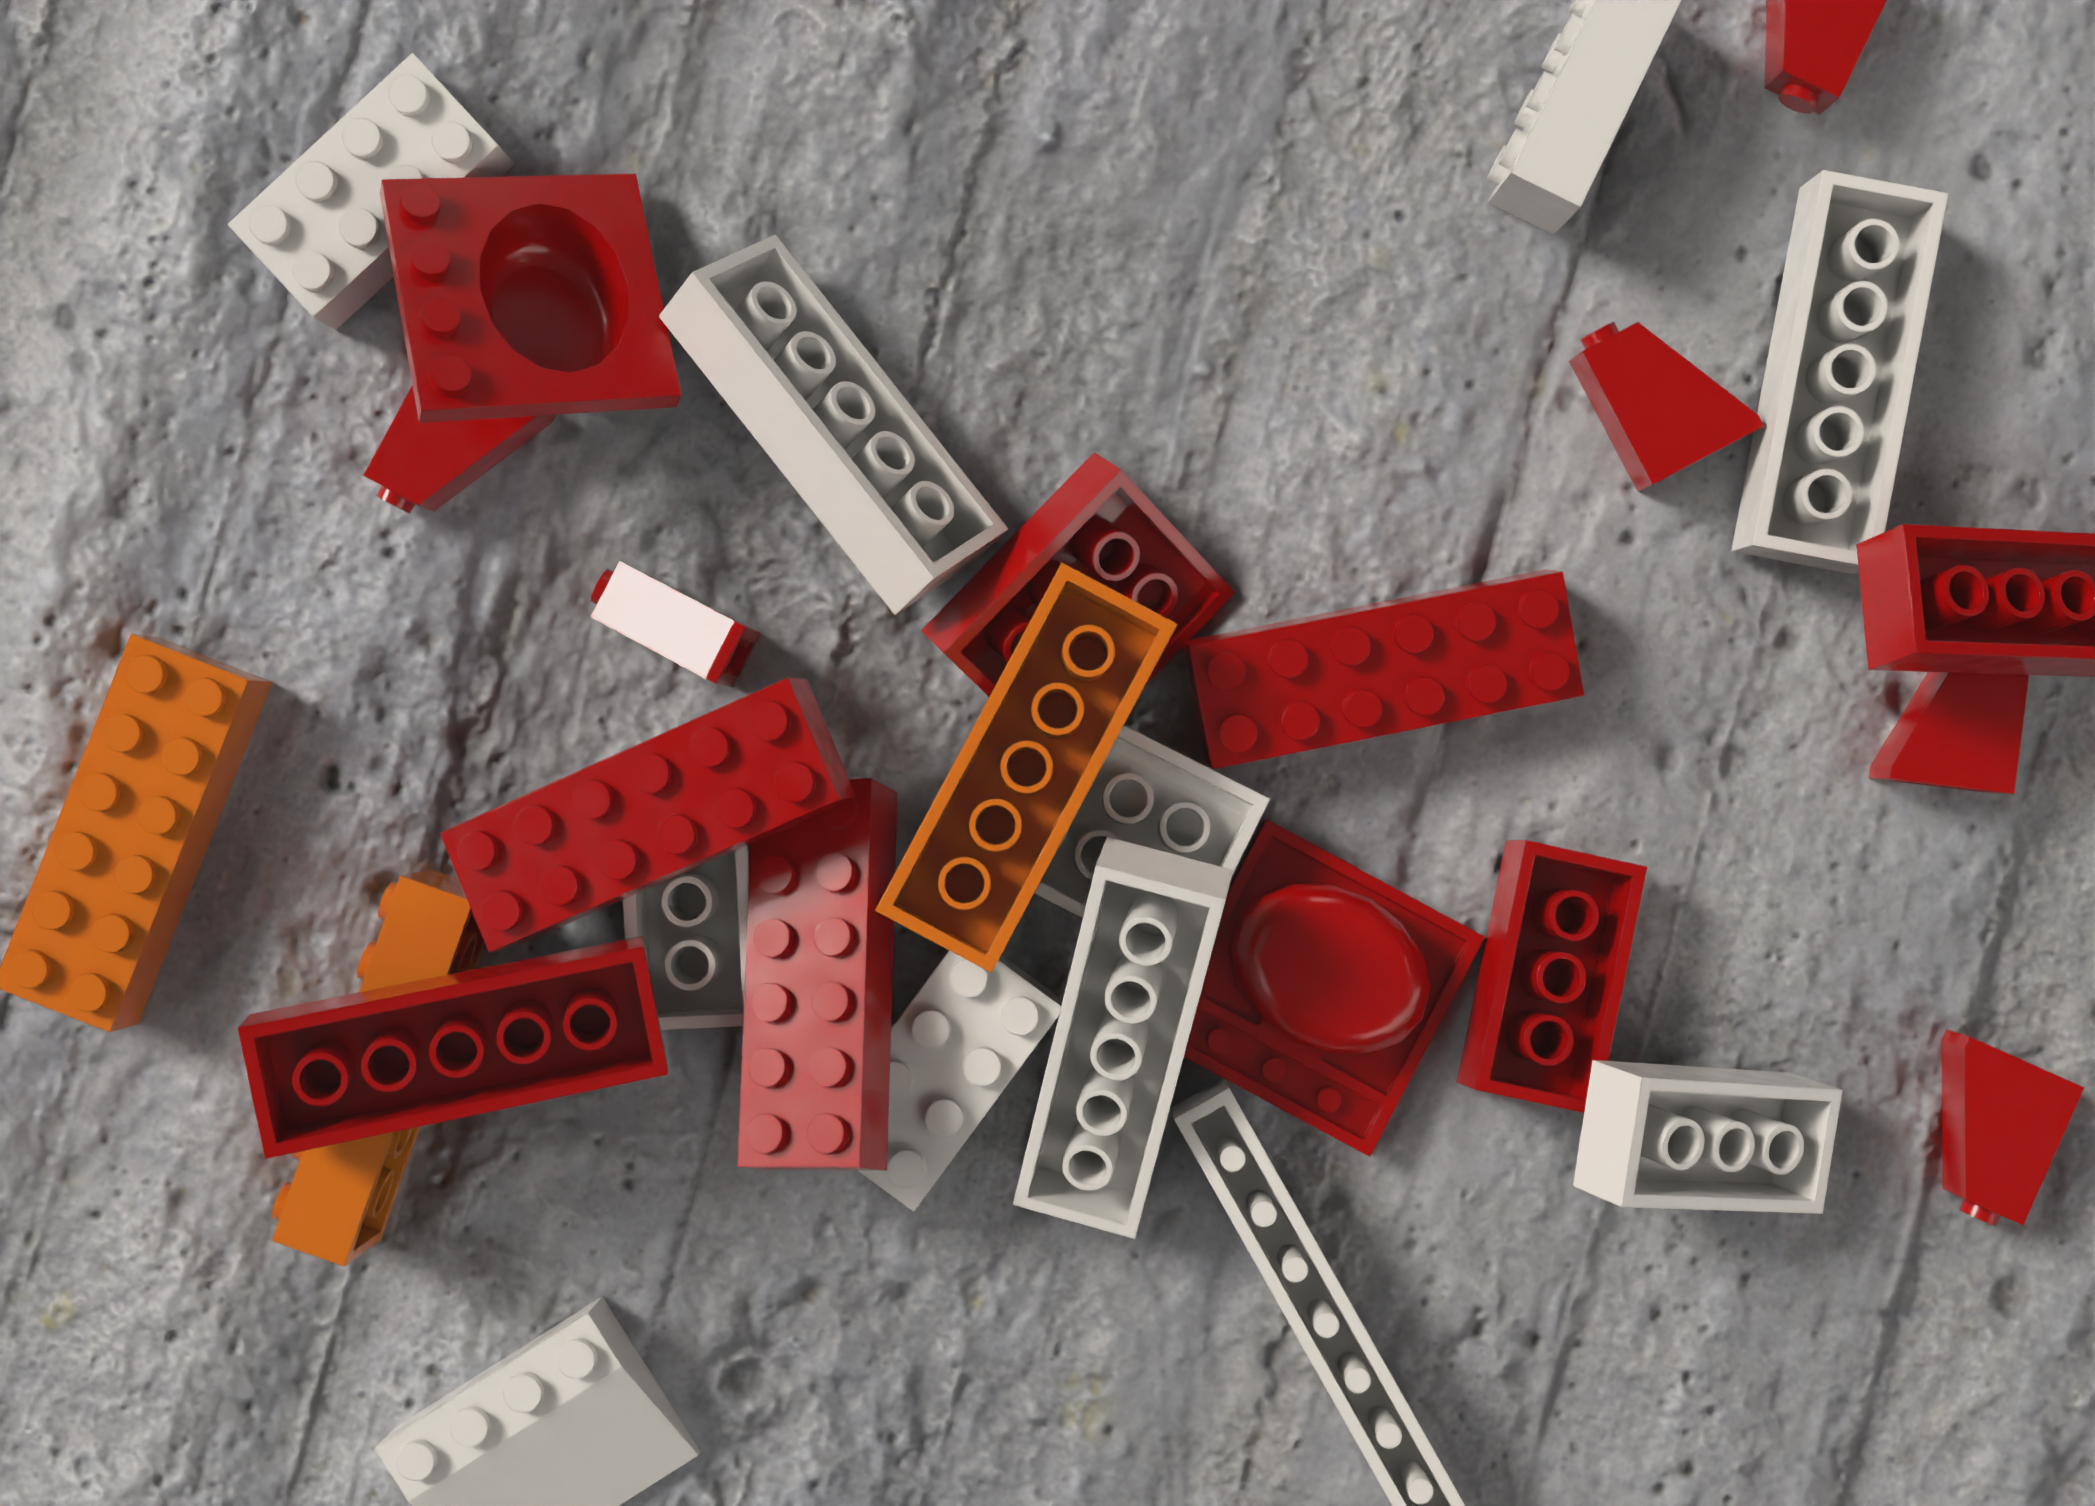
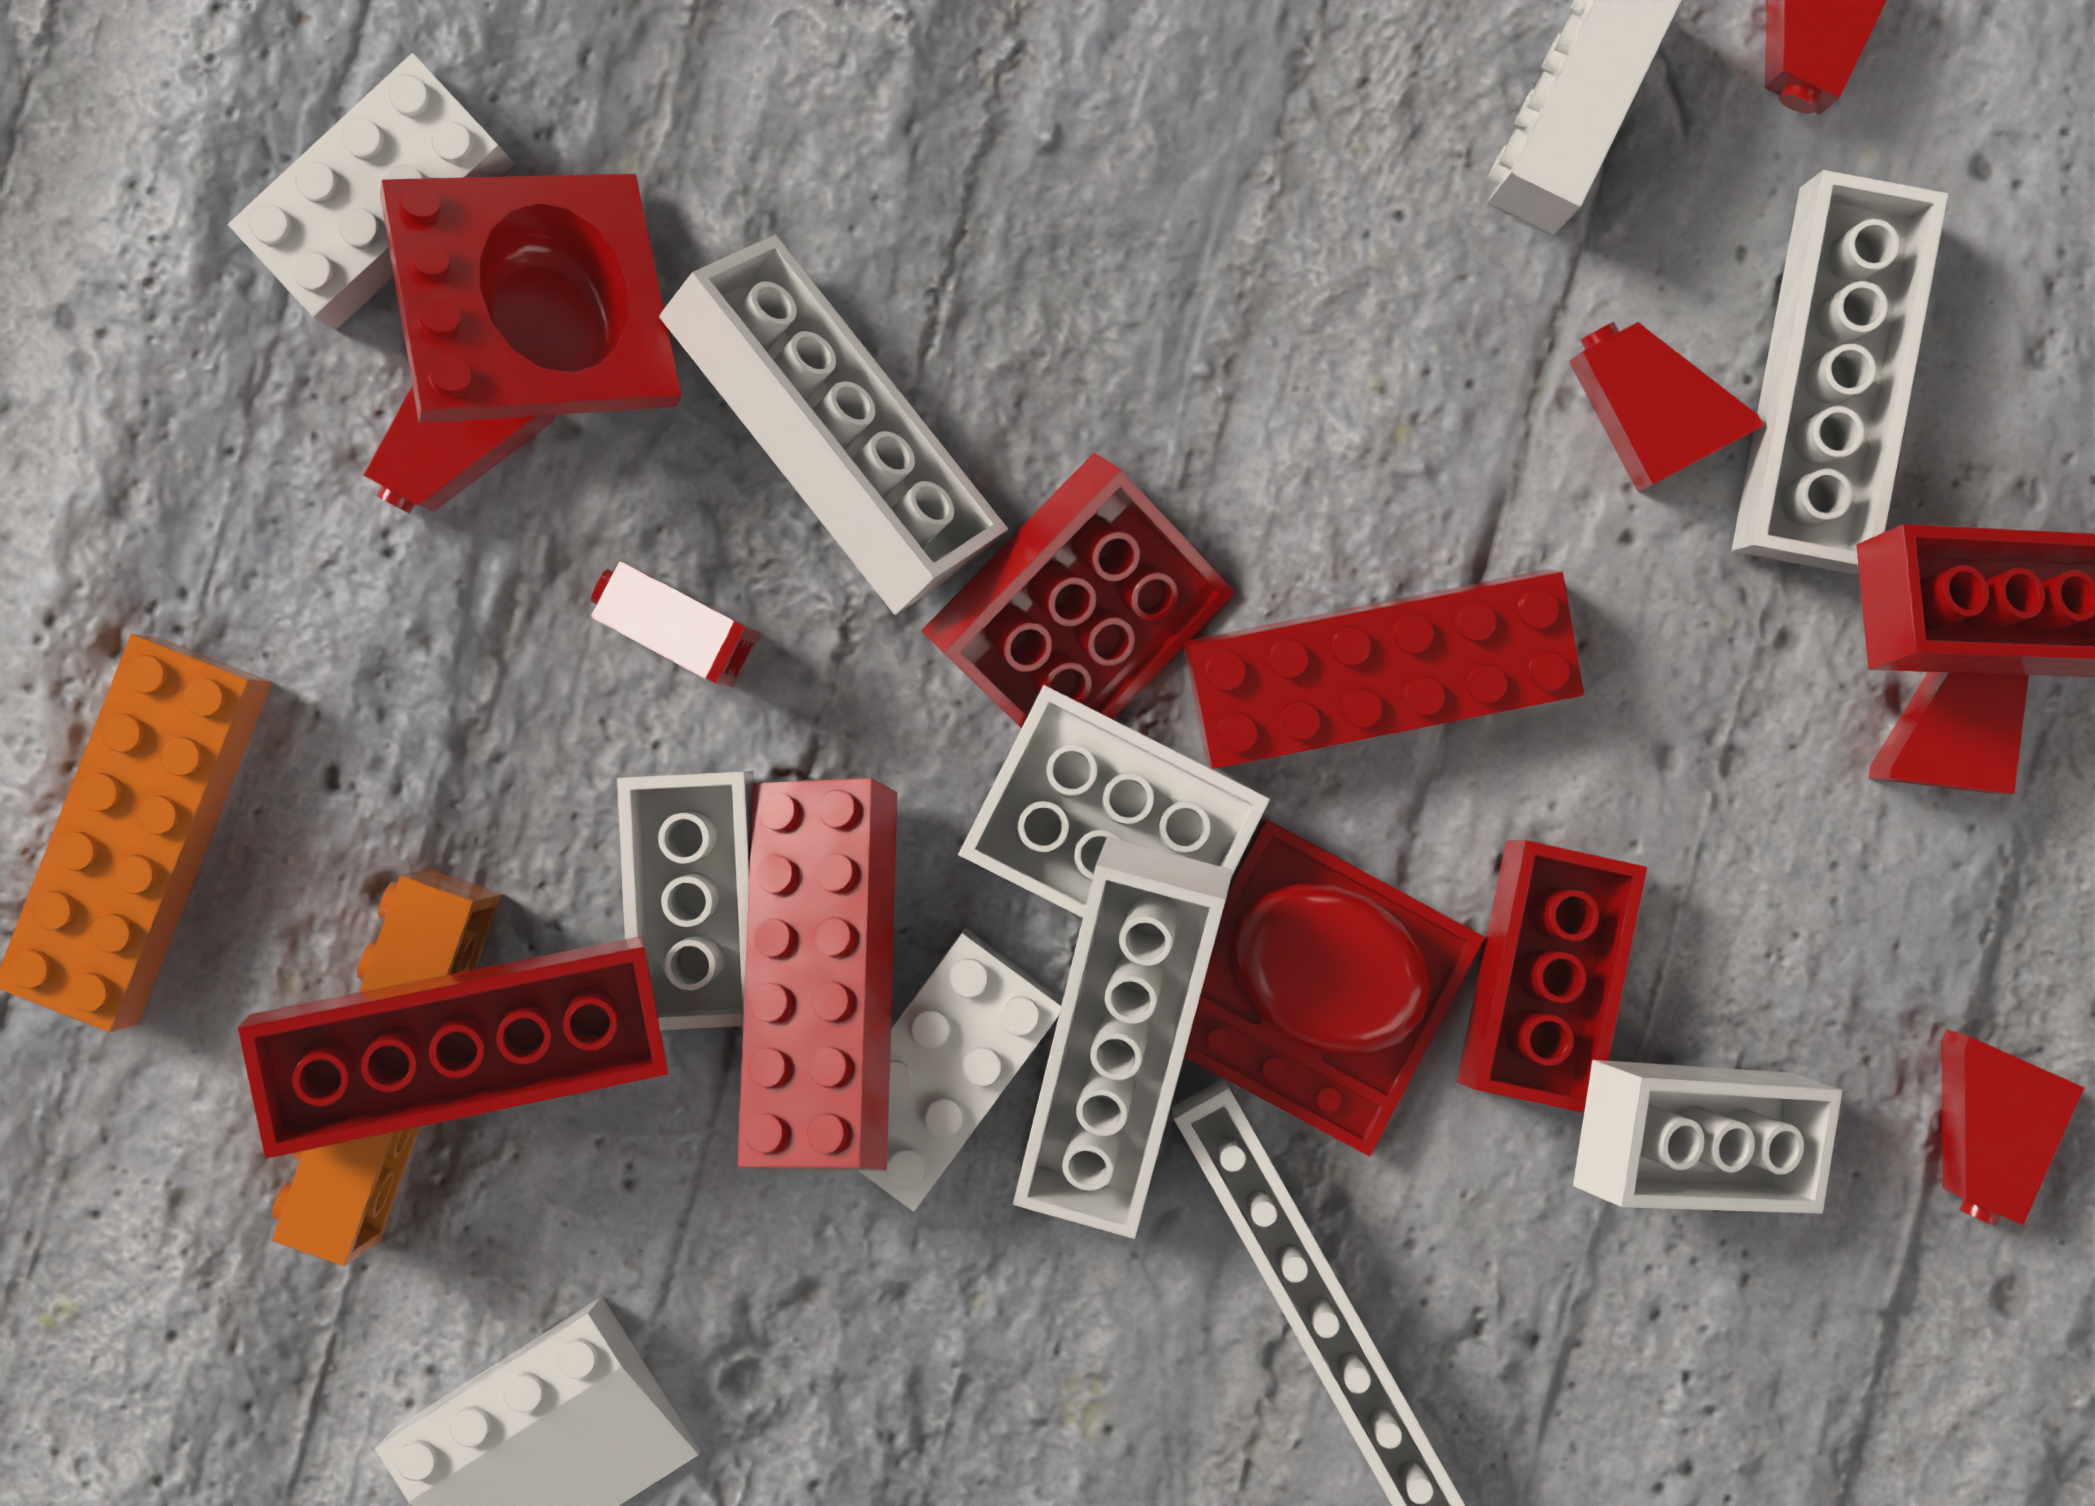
red brick [440,677,857,953] -> none
orange brick [875,563,1177,973] -> none

